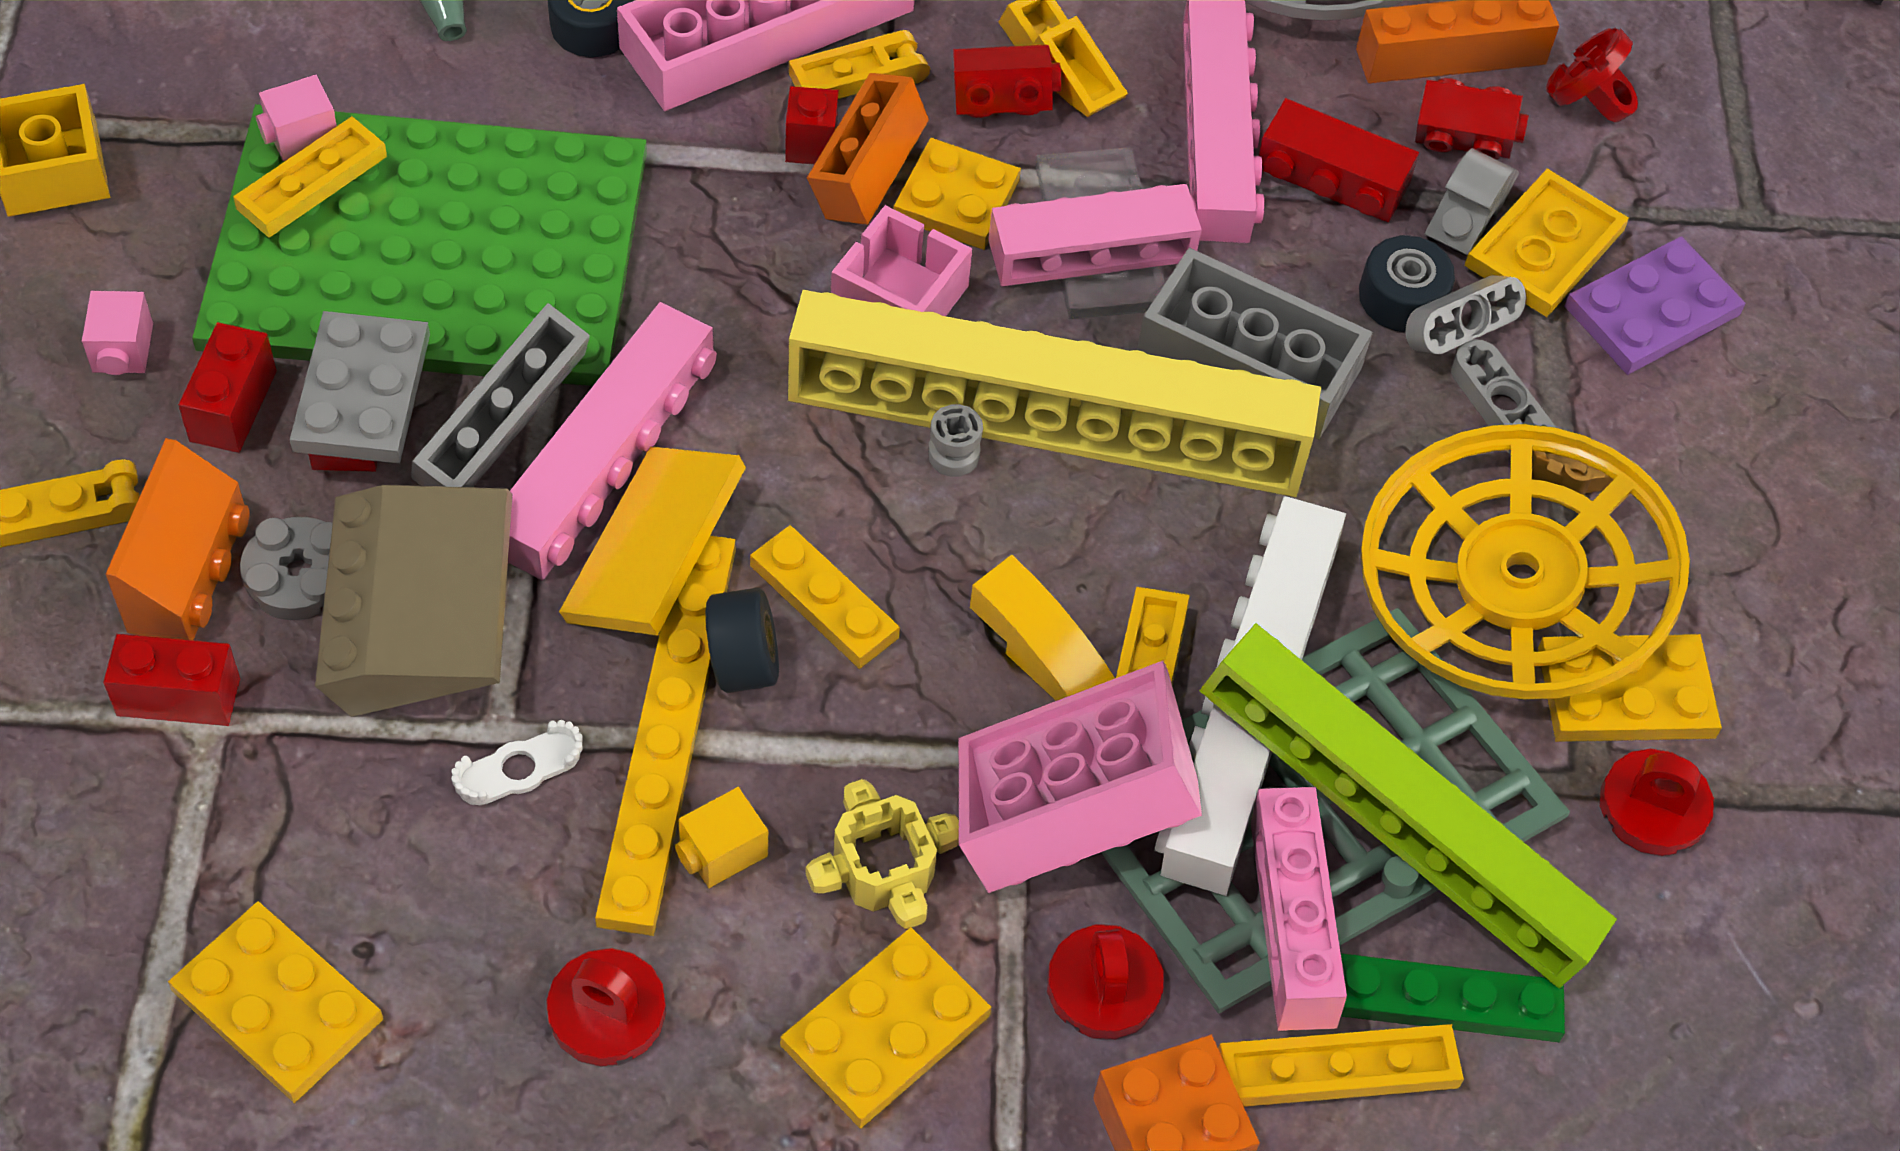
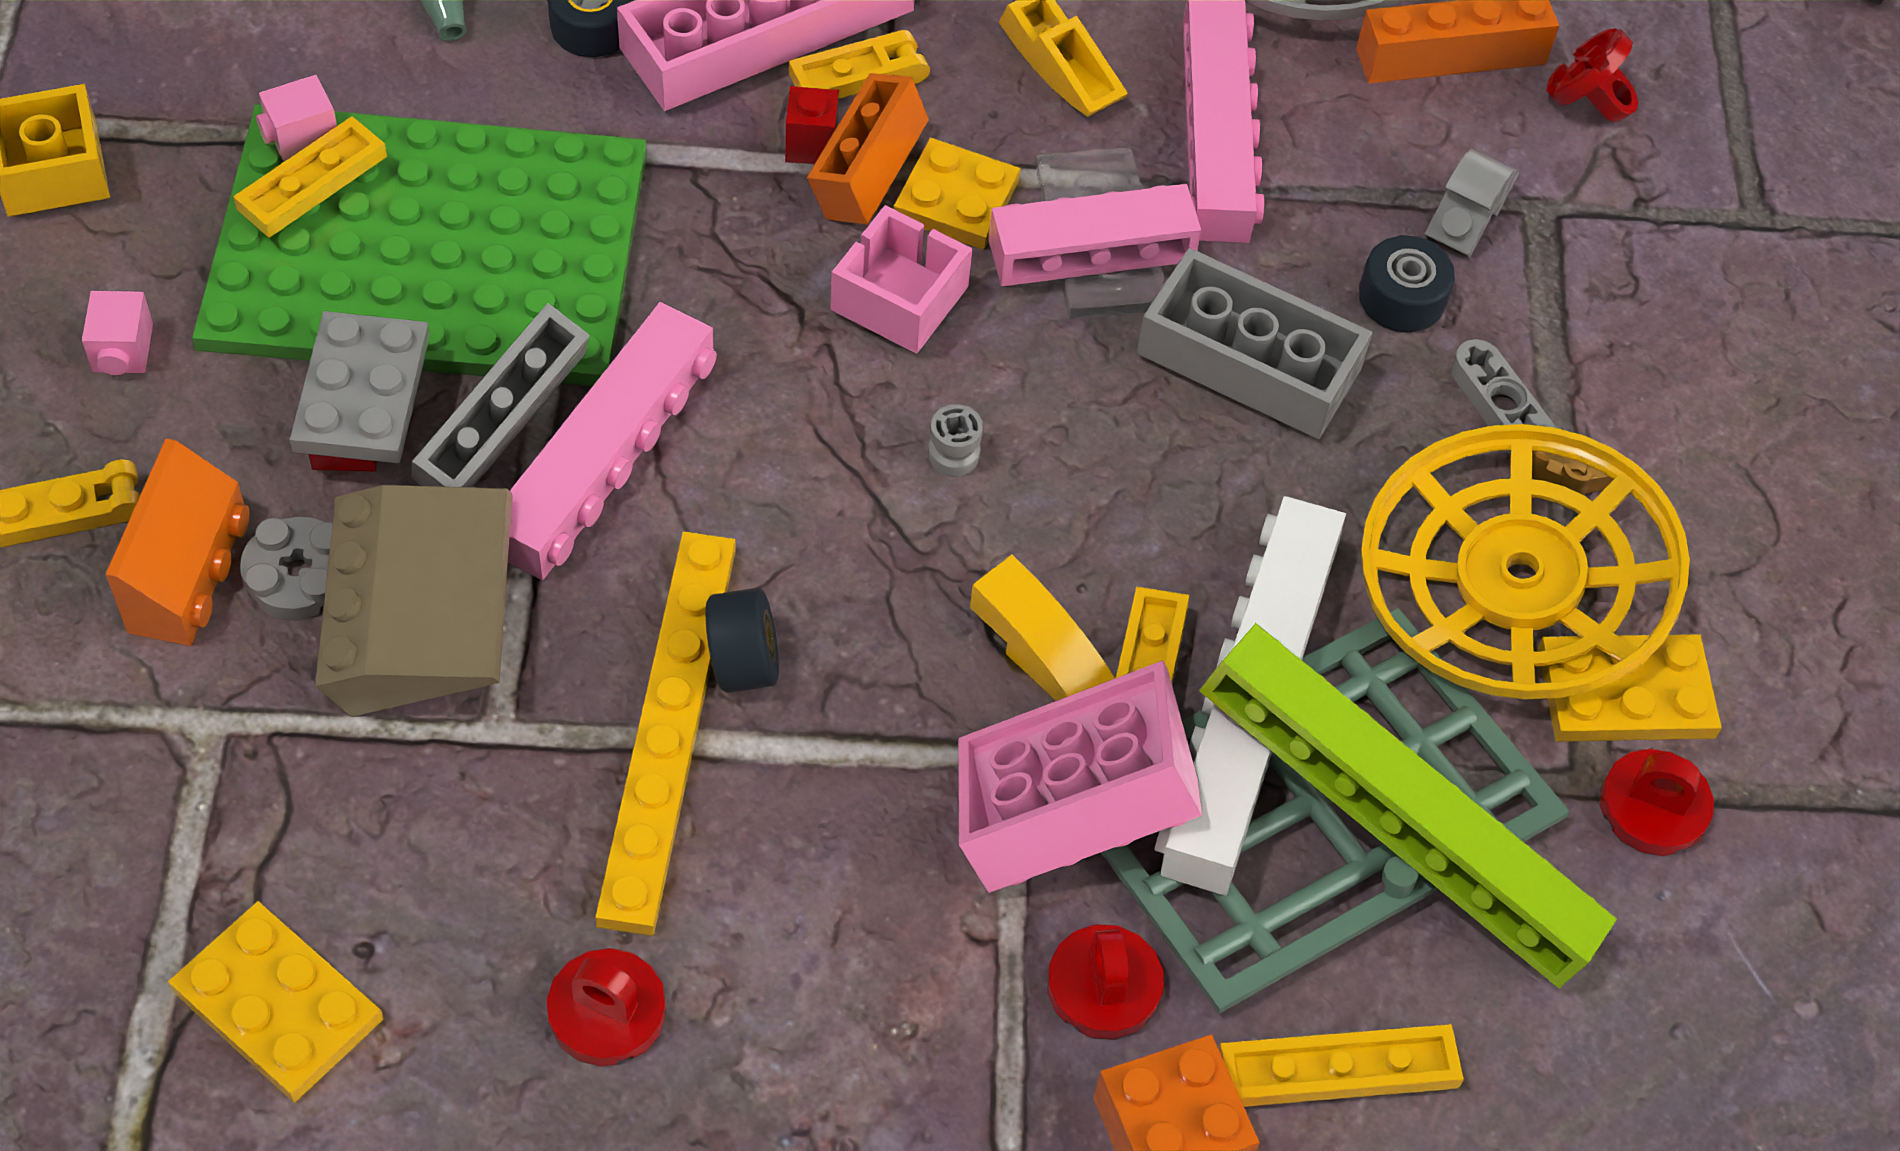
red brick [103,634,240,726] -> none
red brick [178,322,277,453] -> none
white piece [451,720,583,805] -> none
yellow tile [559,447,746,635] -> none
yellow brick [675,786,768,888] -> none
yellow plate [750,525,900,669] -> none
yellow plate [780,927,992,1129] -> none
light yellow brick [788,290,1321,497] -> none
light yellow piece [805,779,959,929] -> none
red brick [953,45,1061,118] -> none
bright pink brick [1250,787,1347,1031] -> none
red brick [1258,98,1419,223] -> none
green plate [1341,953,1565,1043] -> none
light grey beam [1406,275,1526,354] -> none
red brick [1415,78,1529,160] -> none
yellow plate [1464,168,1629,317] -> none
medium lavender plate [1564,236,1746,375] -> none

